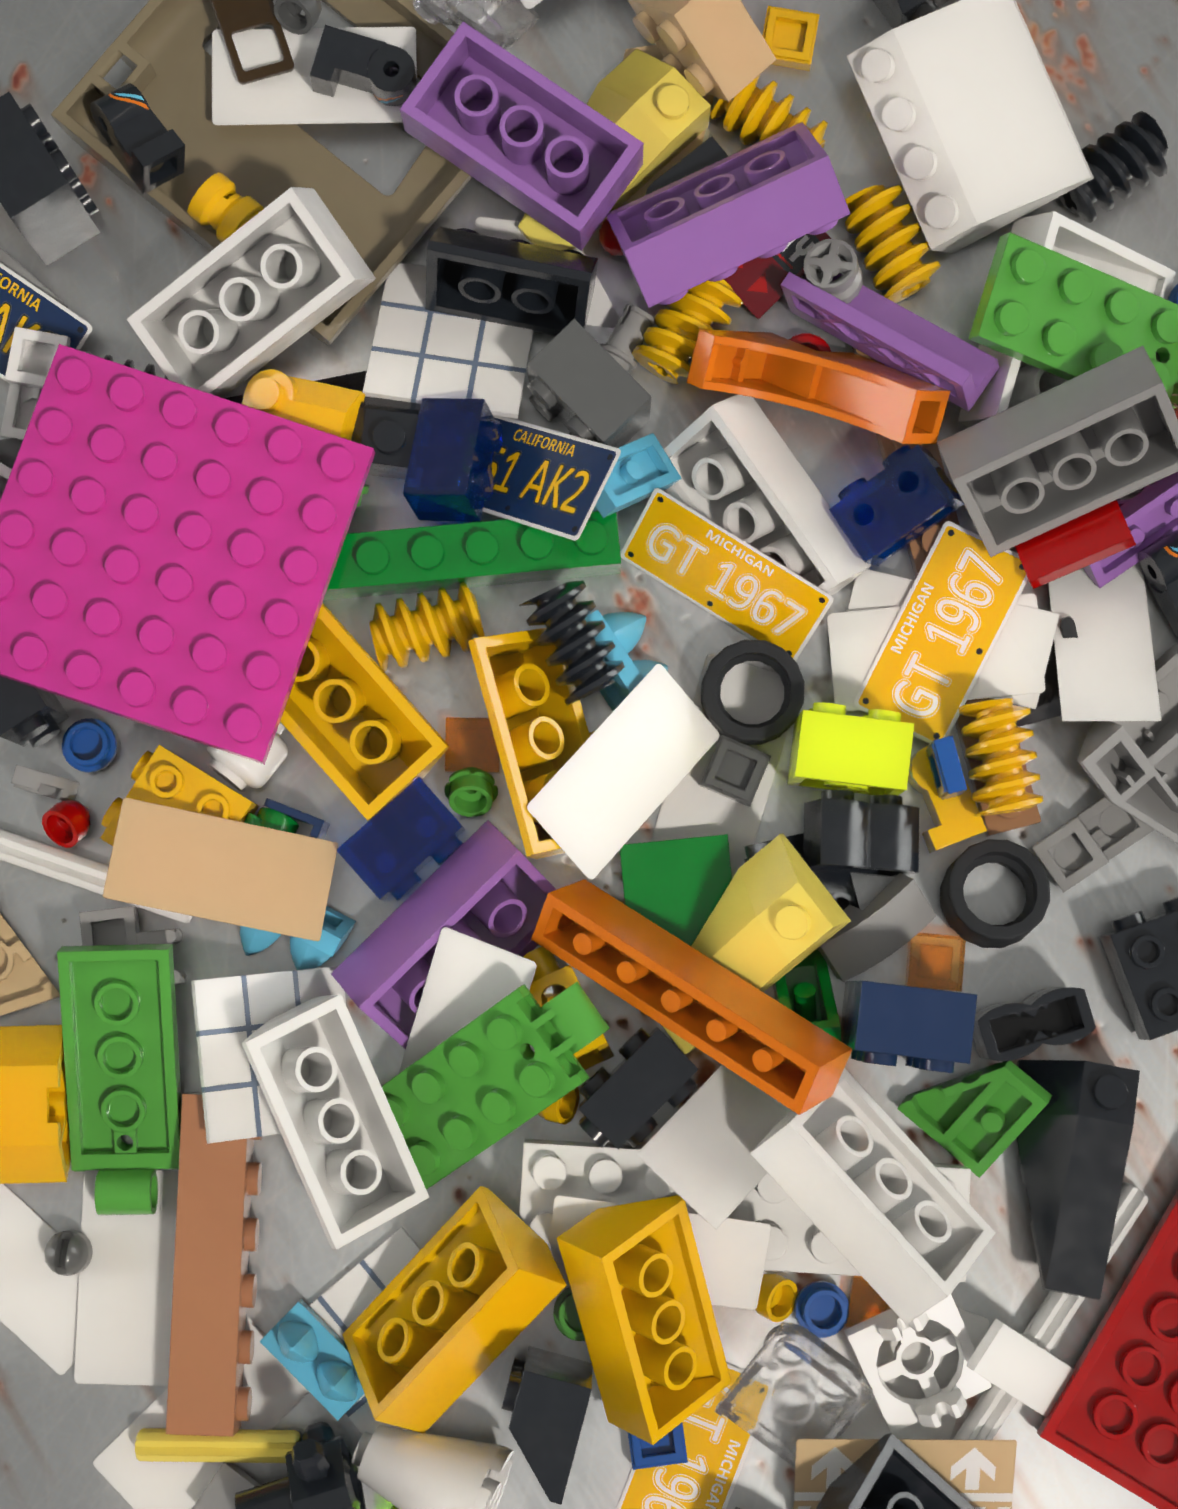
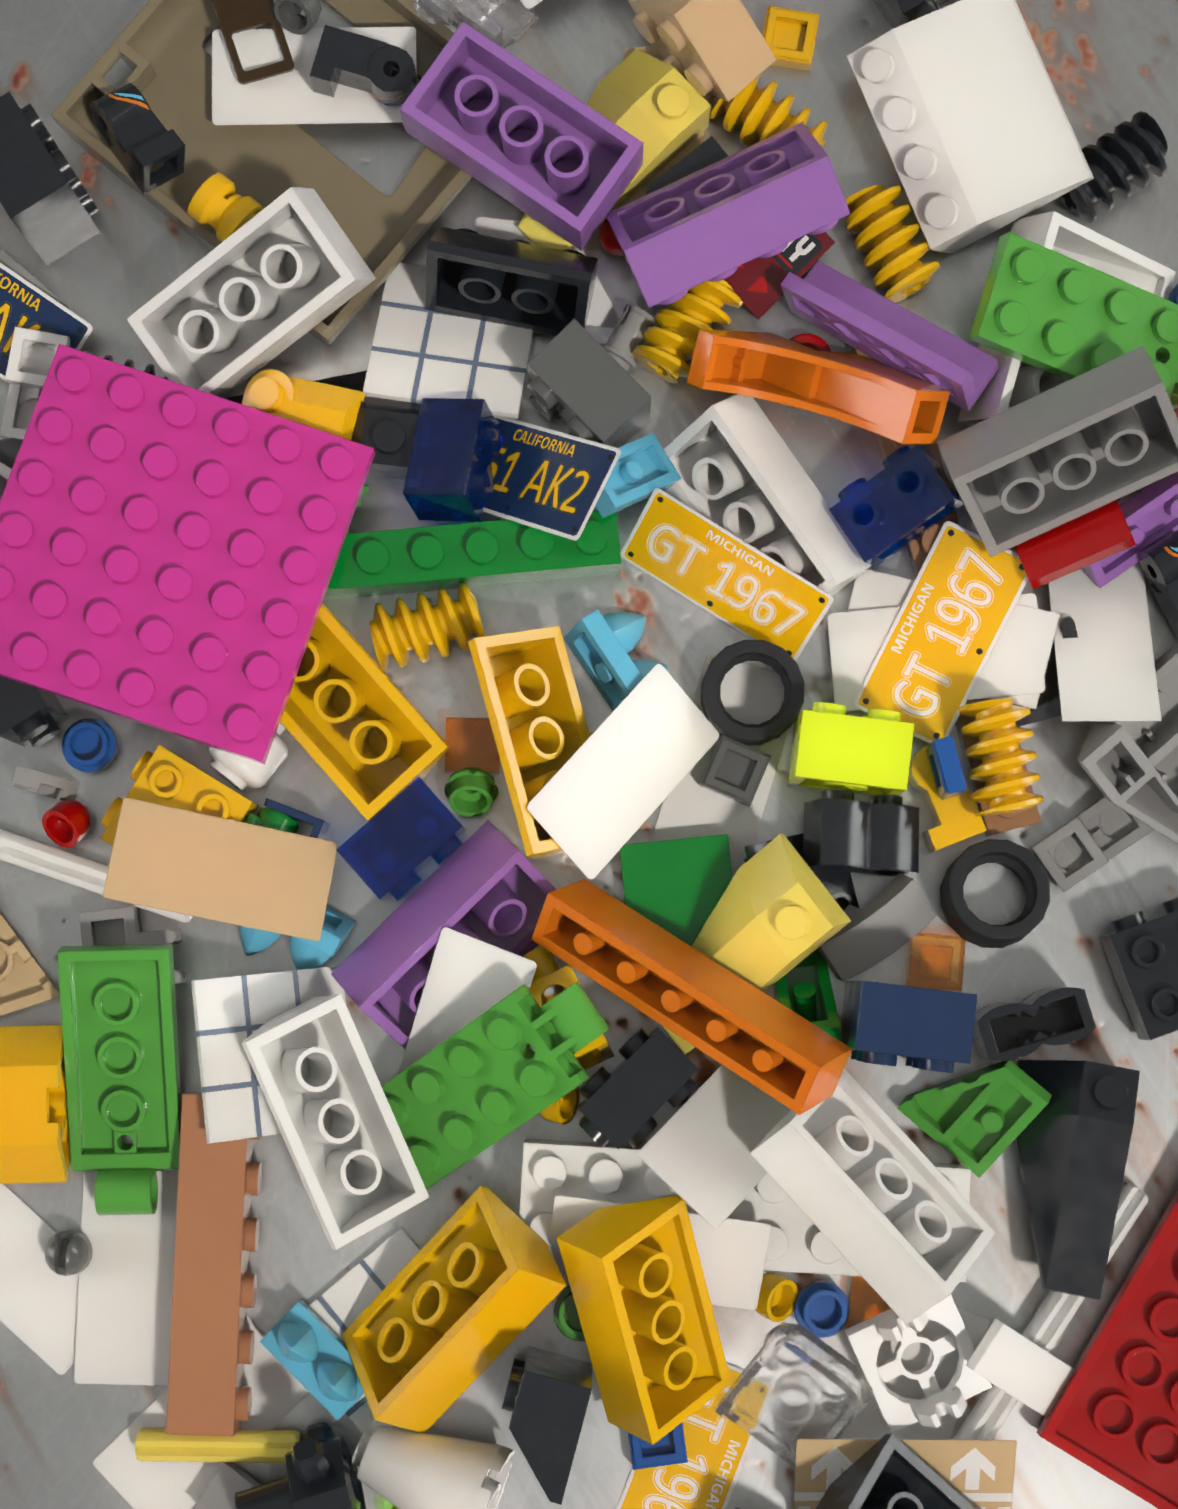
black piece [519,580,625,705] -> none
light grey wheel [803,239,863,303] -> none

